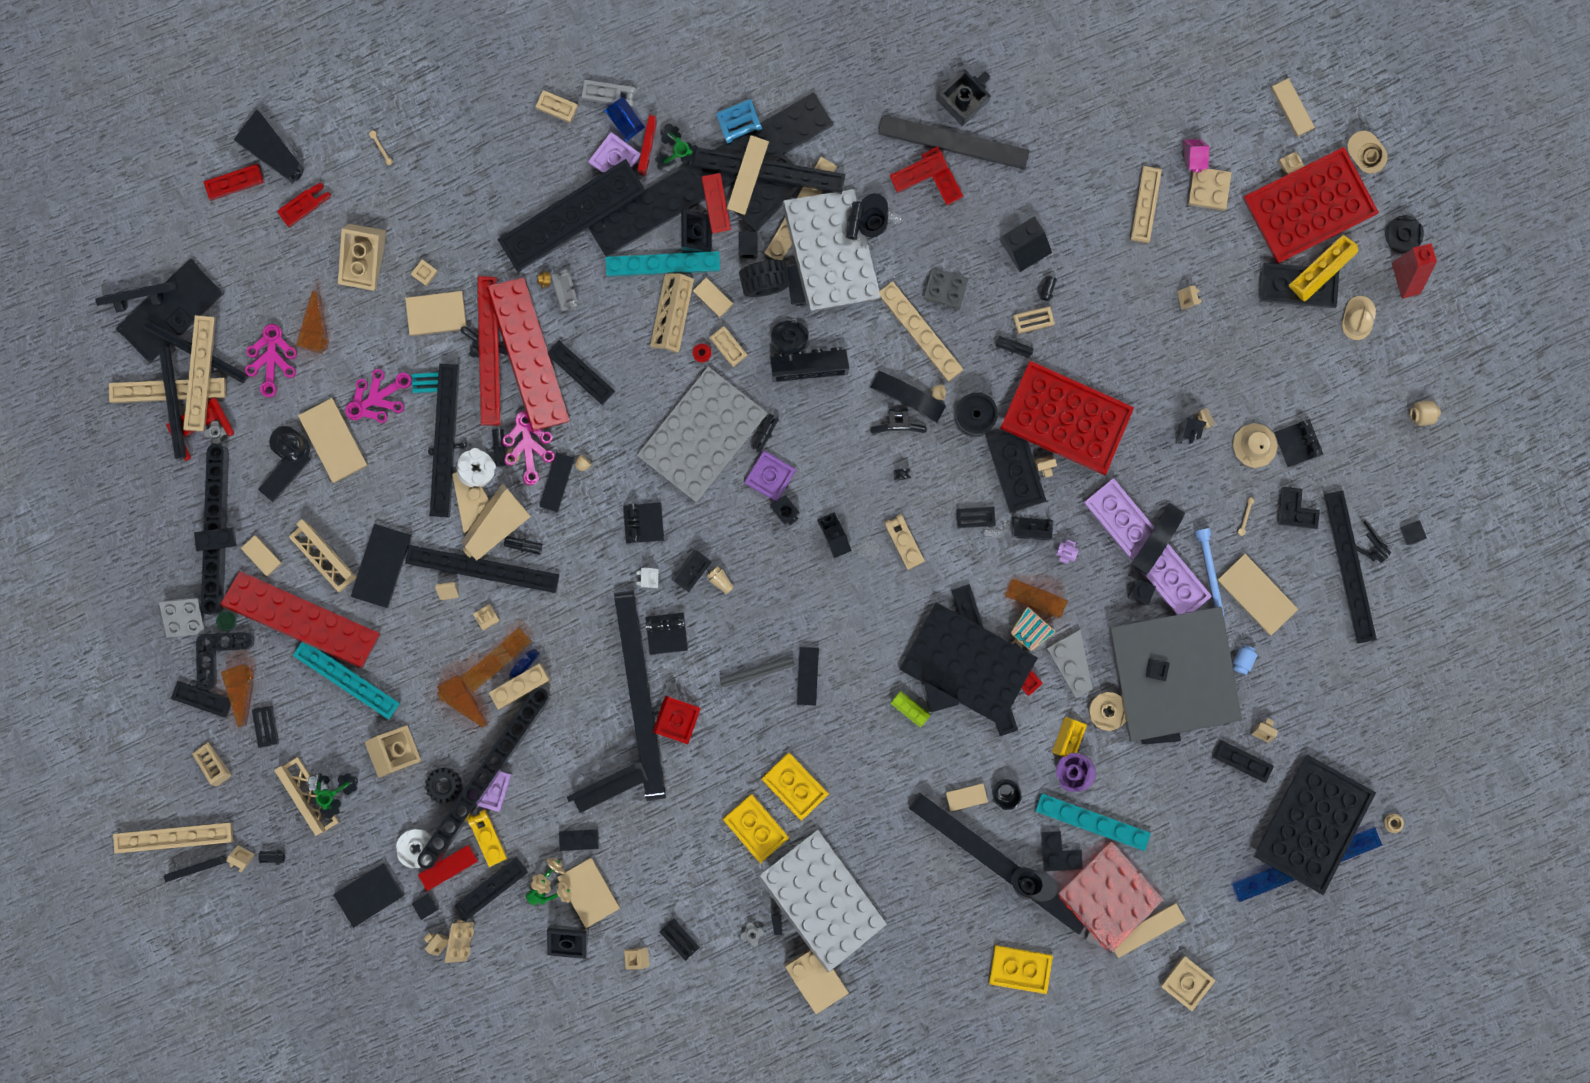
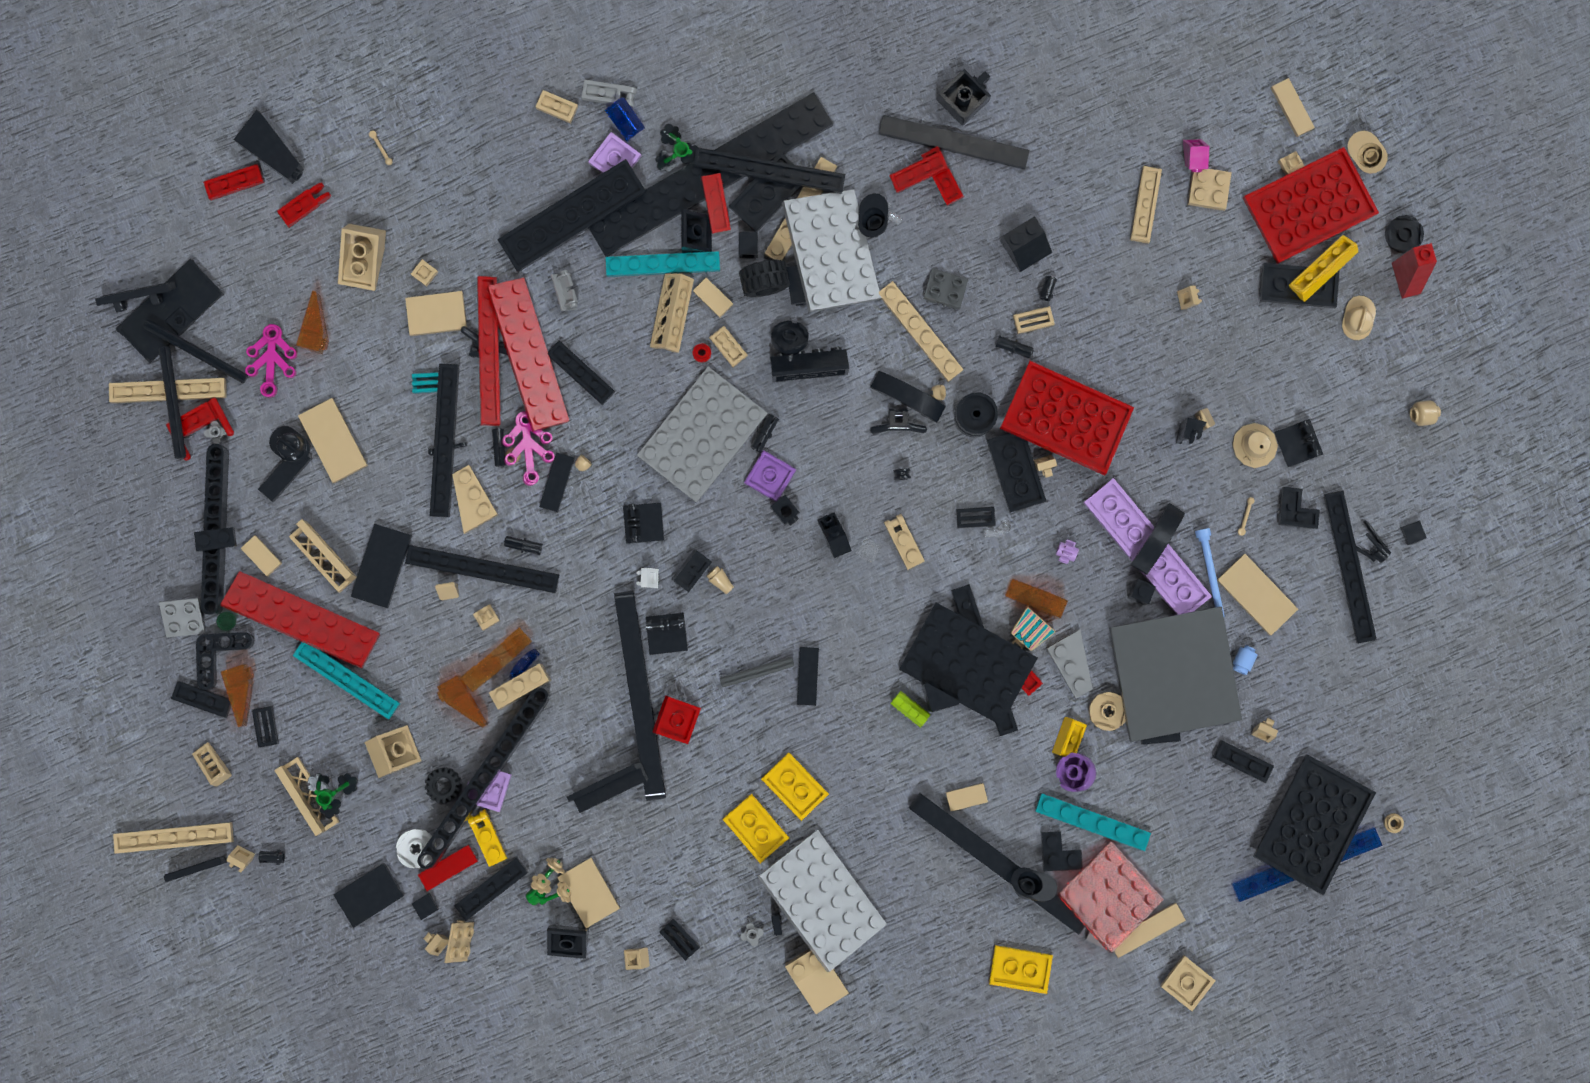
tan plate [184,315,216,432] -> none
dark pink plant [345,369,412,423] -> none
white plate [456,448,496,487] -> none
tan slope [462,484,531,560] -> none
pearl gold plate [537,270,551,289] -> none
black plate [559,829,599,851] -> none
red tile [638,115,657,176] -> none
dark azure plate [716,99,762,144] -> none
tan tile [727,136,769,215] -> none
black axle [846,201,863,240] -> none
black hair [992,779,1022,810] -> none
black hinge [1012,517,1053,541] -> none
black tile [1146,658,1170,681] -> none

